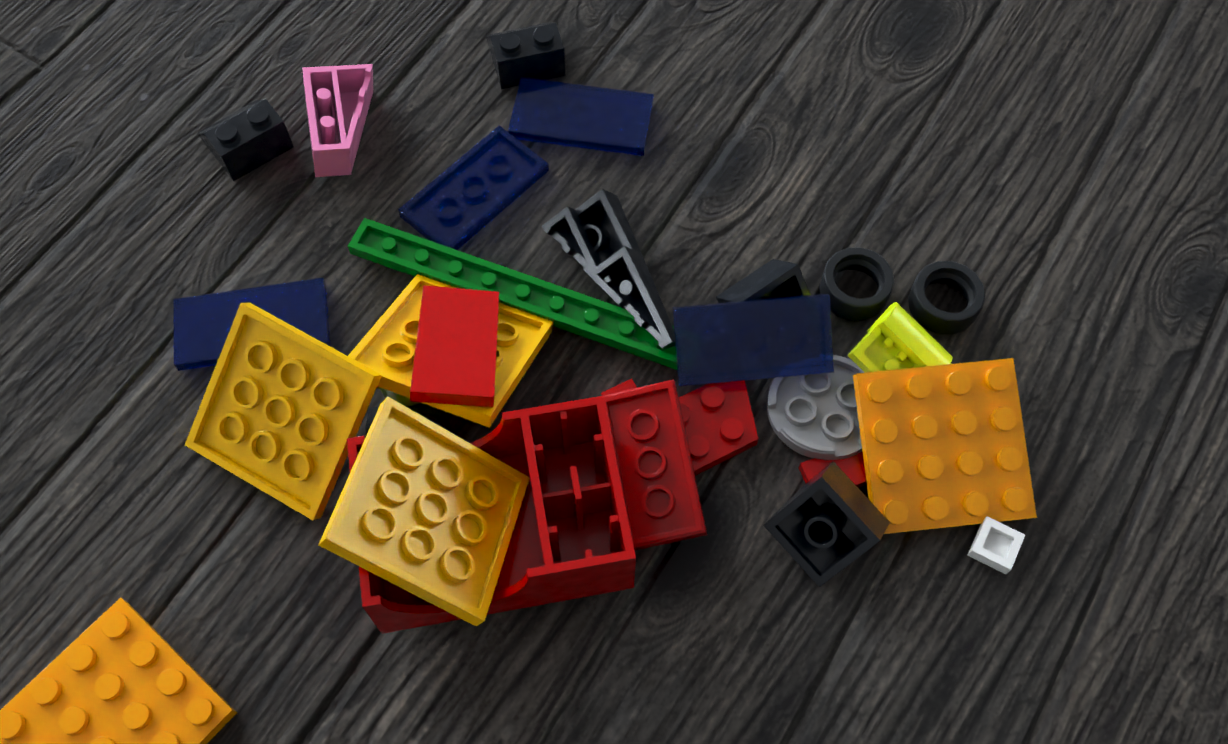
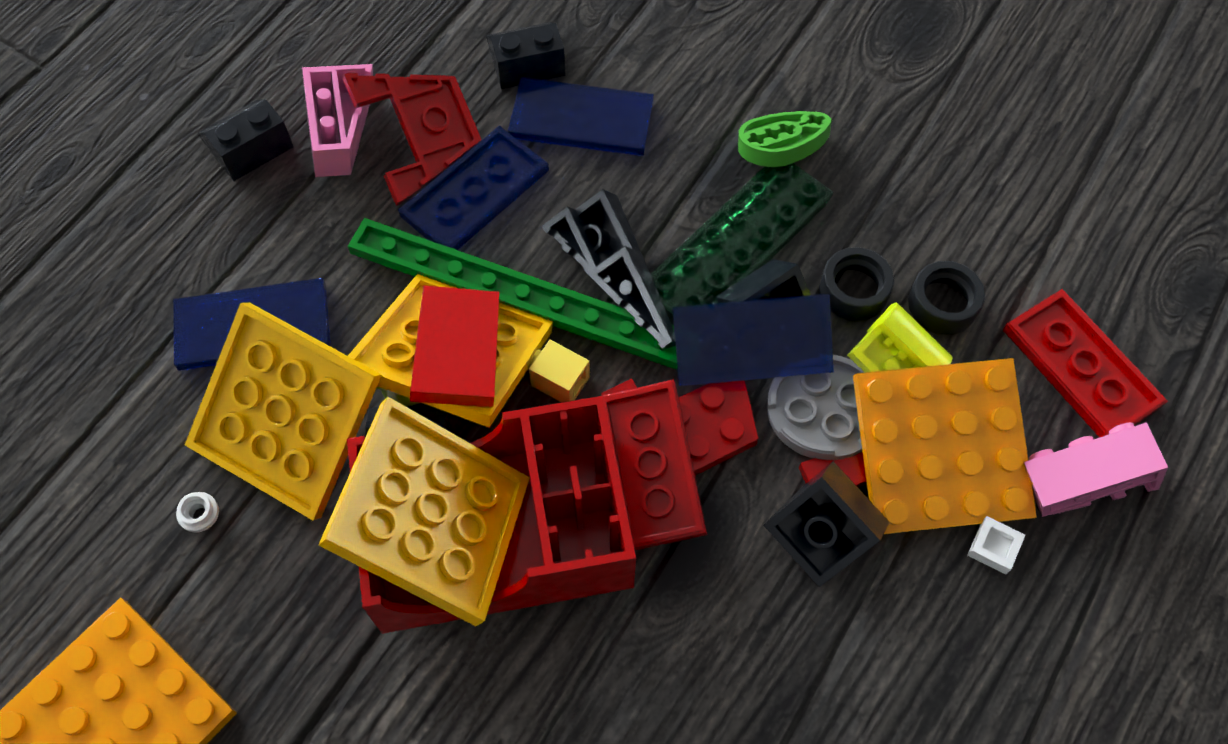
none -> white plate [176,492,219,533]
none -> red wing [343,73,482,206]
none -> light yellow brick [528,339,590,402]
none -> clear green plate [650,163,834,332]
none -> bright green piece [738,111,831,167]
none -> red tile [1003,289,1168,438]
none -> bright pink wedge [1024,422,1168,517]

